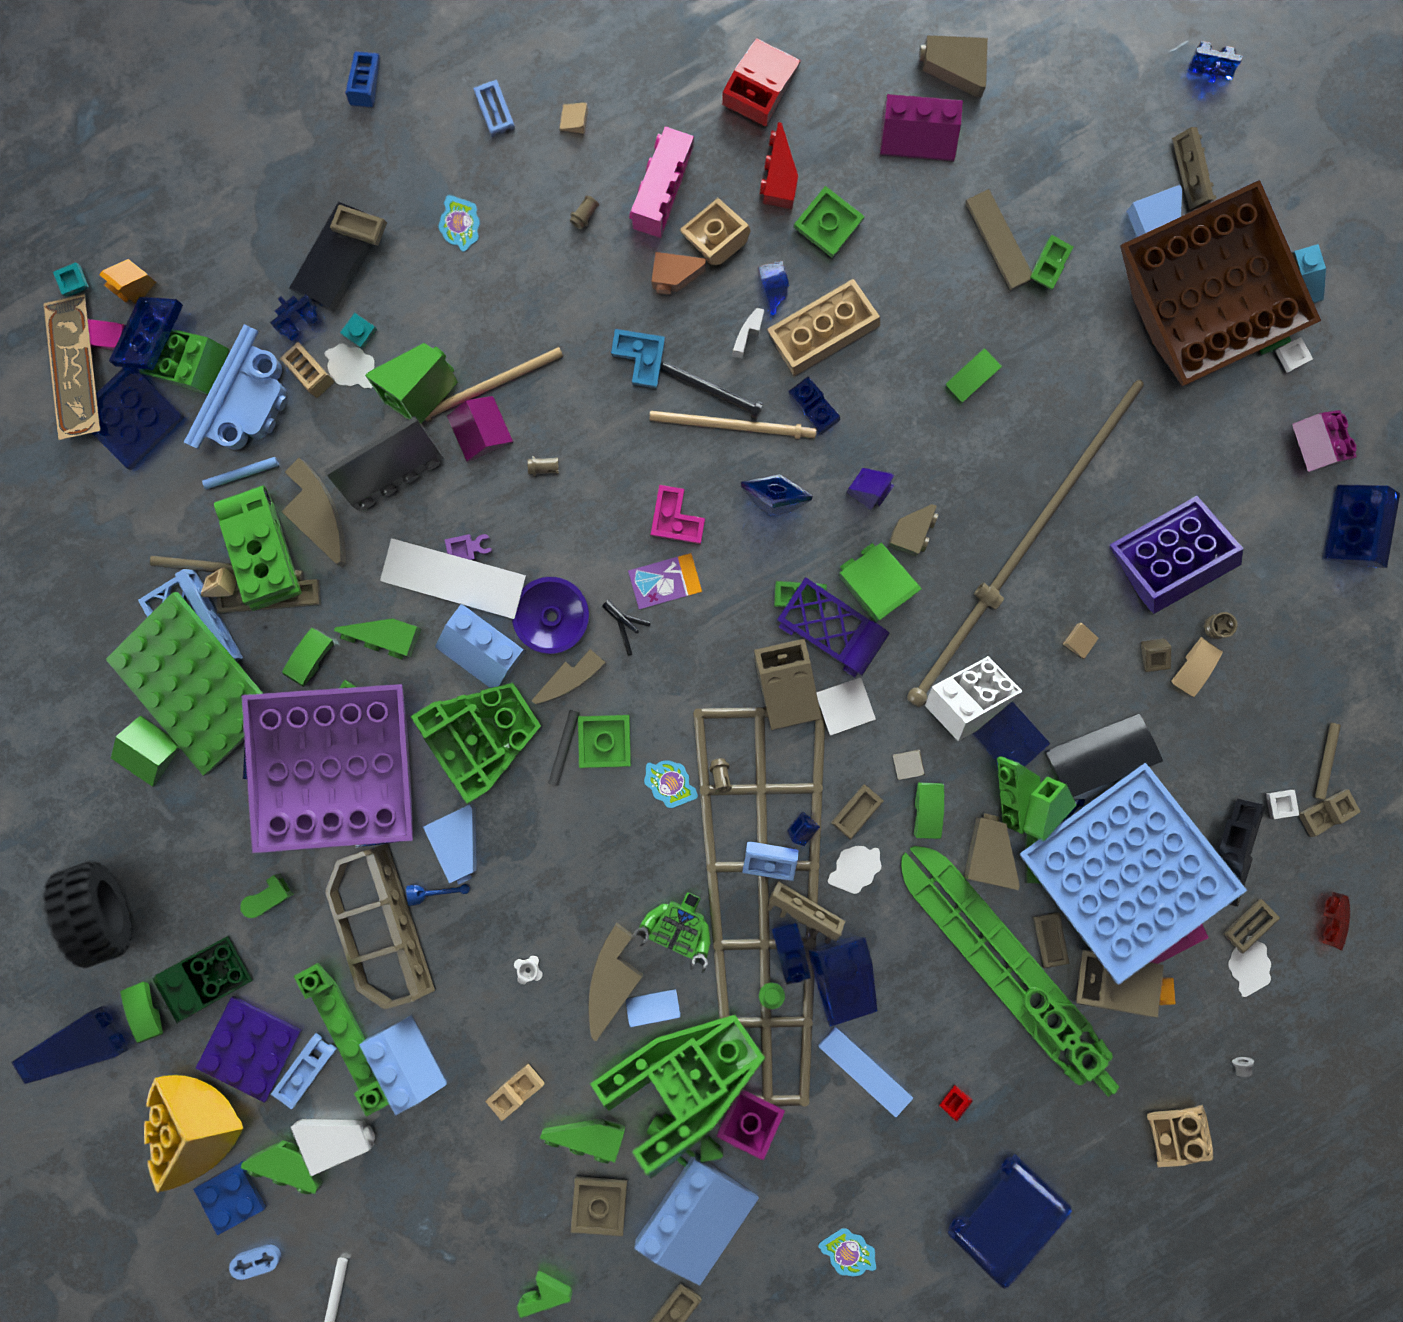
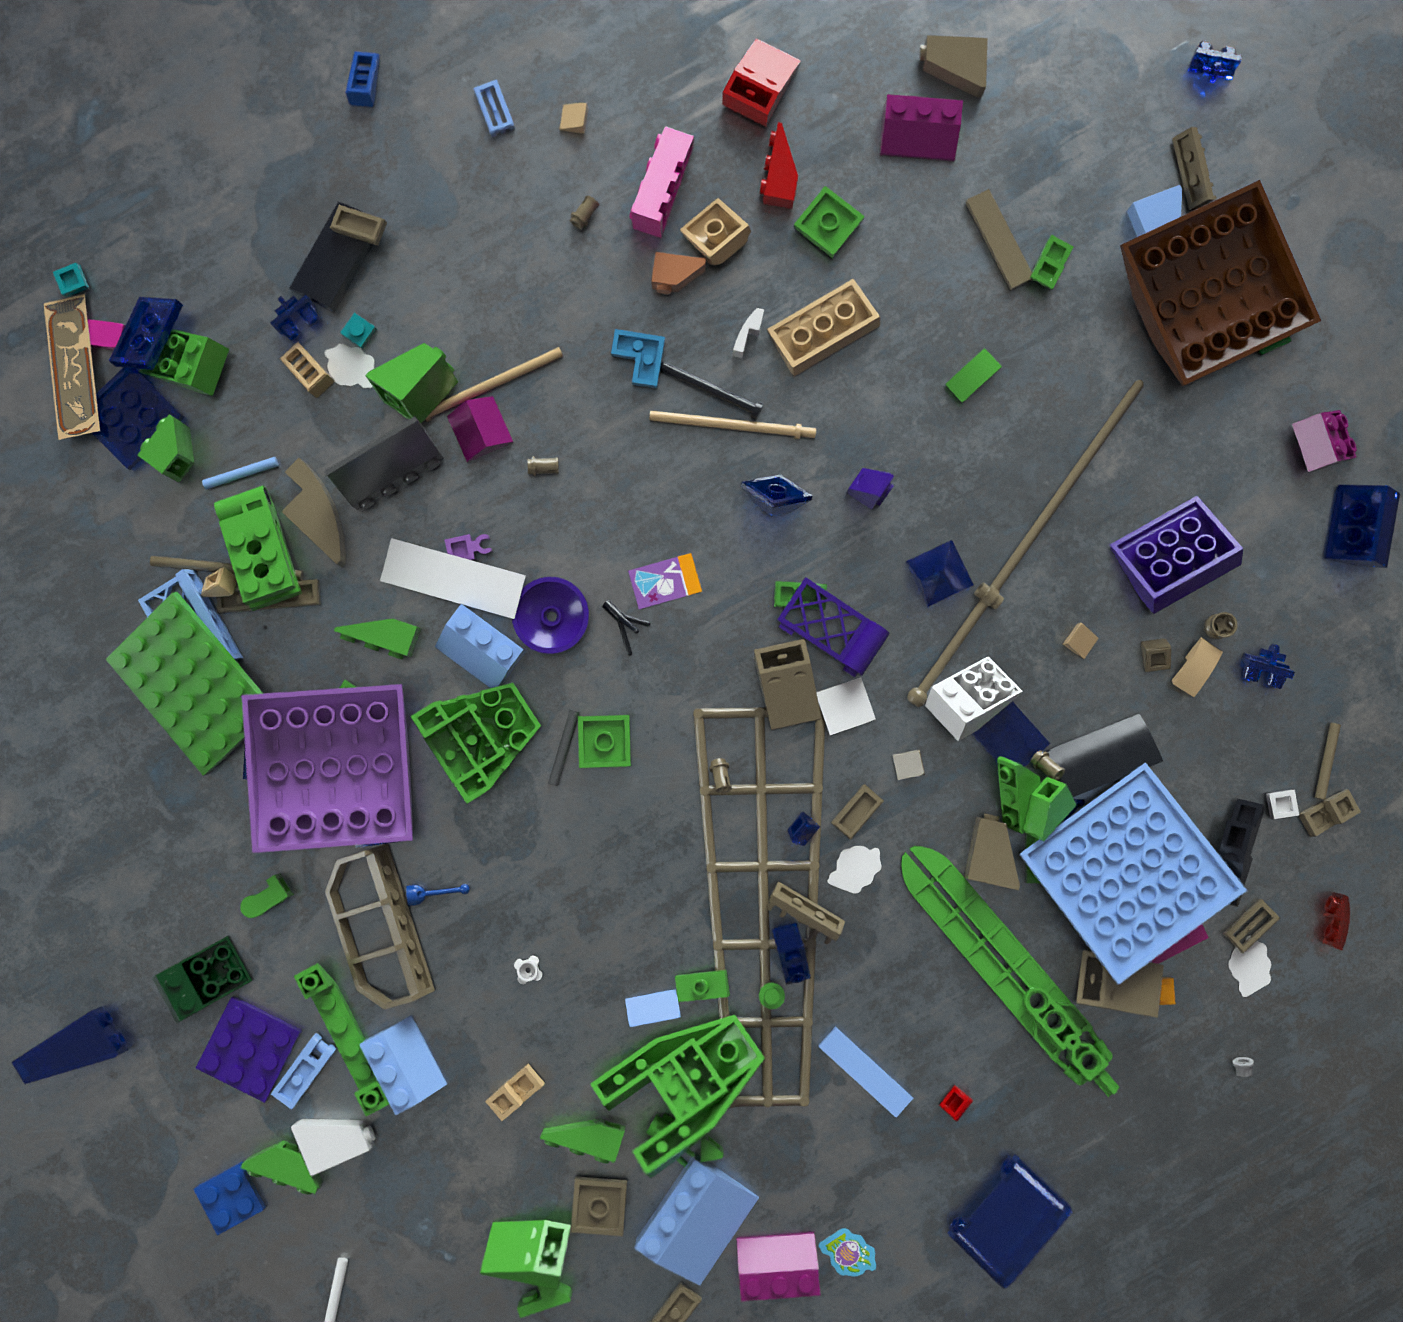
black tyre [43,861,132,968] -> none
light orange slope [99,259,156,305] -> none
bright green slope [111,716,180,787] -> none
bright green slope [120,982,163,1043] -> none
yellow brick [144,1075,243,1193] -> none
light blue brick [184,324,287,450] -> none
light blue beam [229,1244,281,1280] -> none
bright green slope [282,628,334,687] -> none
light blue slope [423,804,477,885] -> none
sticker [438,195,480,251] -> none
dark tan slope [532,649,607,705] -> none
dark tan slope [588,923,643,1041] -> none
bright green torso [631,892,711,973] -> none
sticker [644,760,698,808] -> none
dark pink plate [651,485,705,544] -> none
magenta slope [716,1090,785,1160] -> none
light blue slope [742,842,798,881] -> none
clear blue slope [758,261,789,315] -> none
clear blue slope [788,376,841,435] -> none
clear blue slope [808,936,878,1027] -> none
bright green slope [838,543,921,623] -> none
dark tan slope [888,504,938,557] -> none
bright green slope [914,783,944,839] -> none
dark tan tile [1033,912,1070,968] -> none
tan slope [1147,1105,1213,1167] -> none
white plate [1275,337,1313,373] -> none
medium azure slope [1292,244,1326,303] -> none
none -> bright green slope [137,414,194,483]
none -> bright green slope [480,1220,571,1290]
none -> bright green plate [675,970,730,1002]
none -> slope [736,1232,820,1301]
none -> clear blue slope [906,540,974,607]
none -> dark tan pin [1031,750,1065,781]
none -> clear blue hips [1241,644,1295,689]

